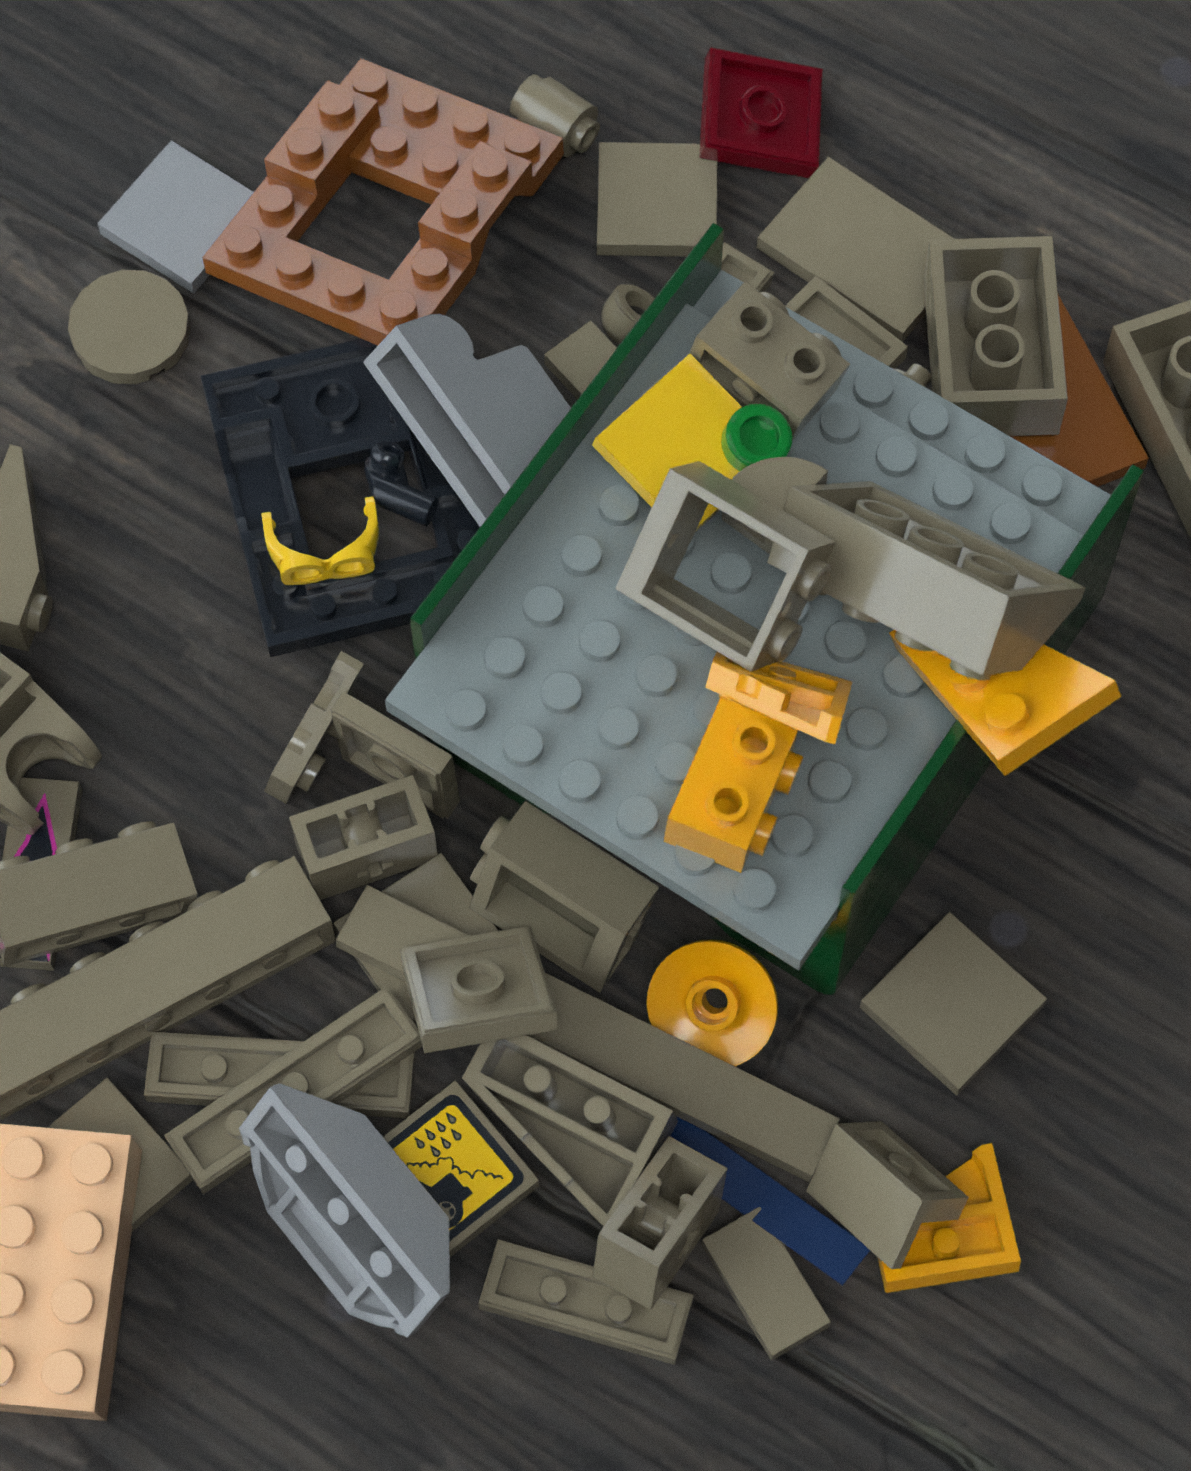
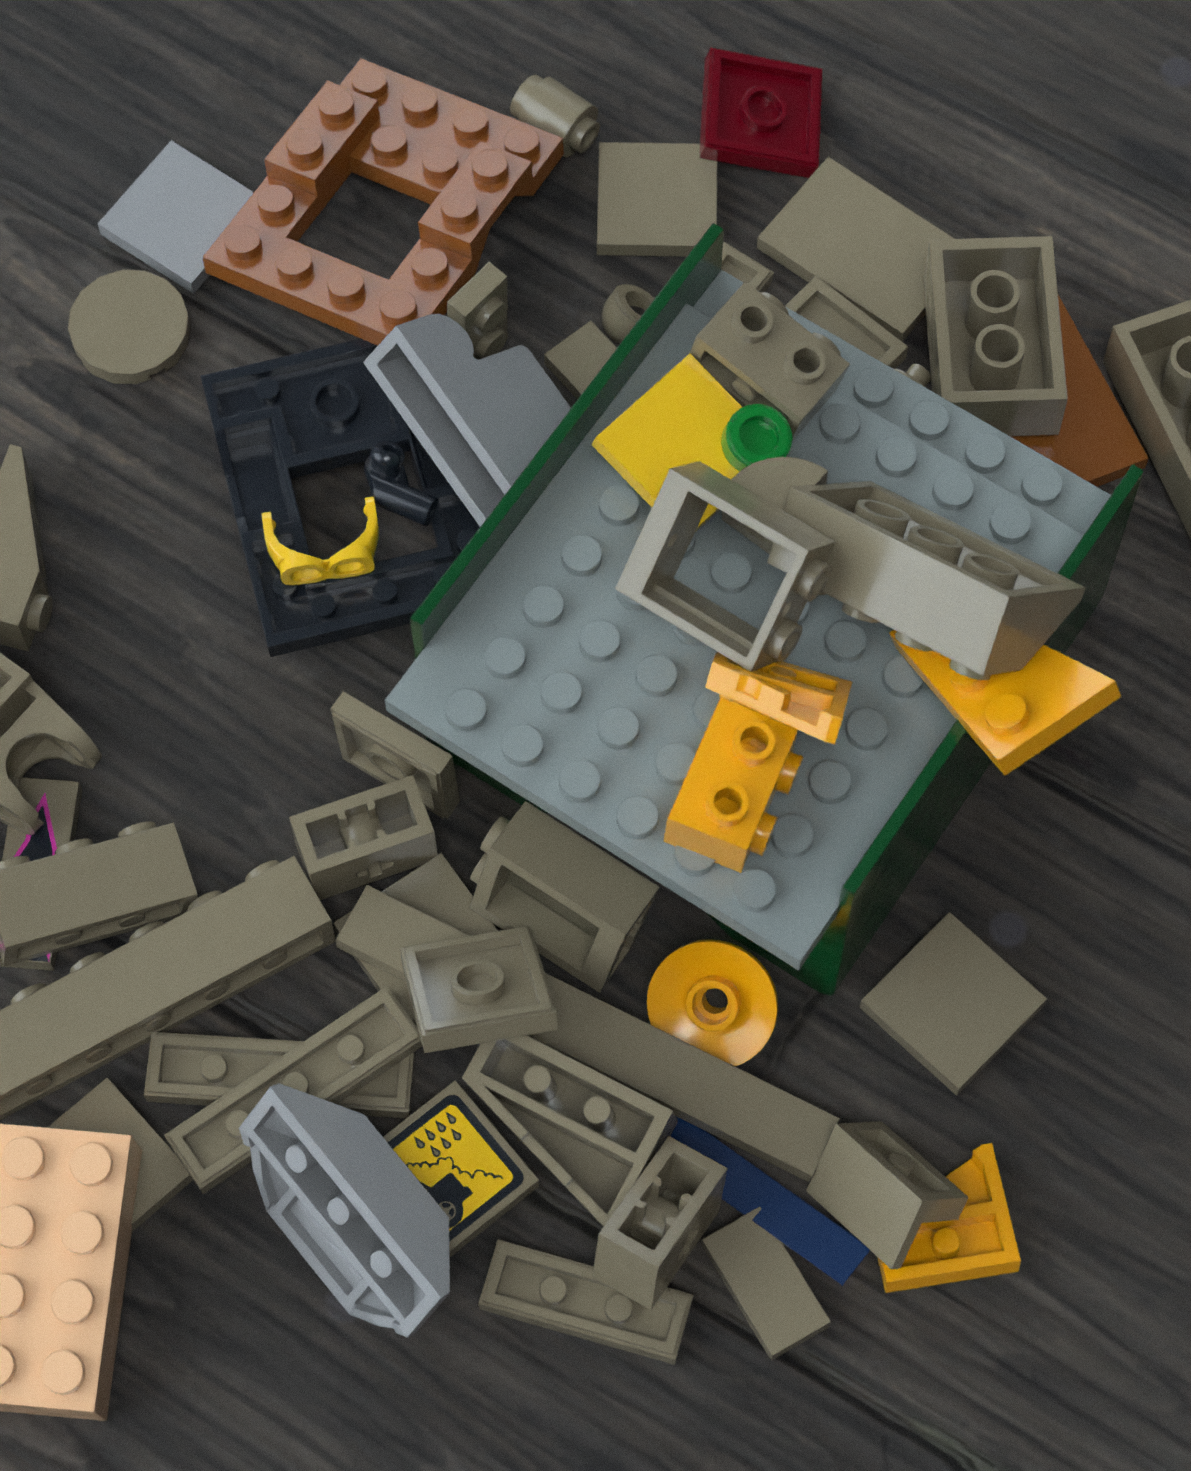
dark tan wing [264,651,364,804] -> none
none -> dark tan plate [447,262,508,360]

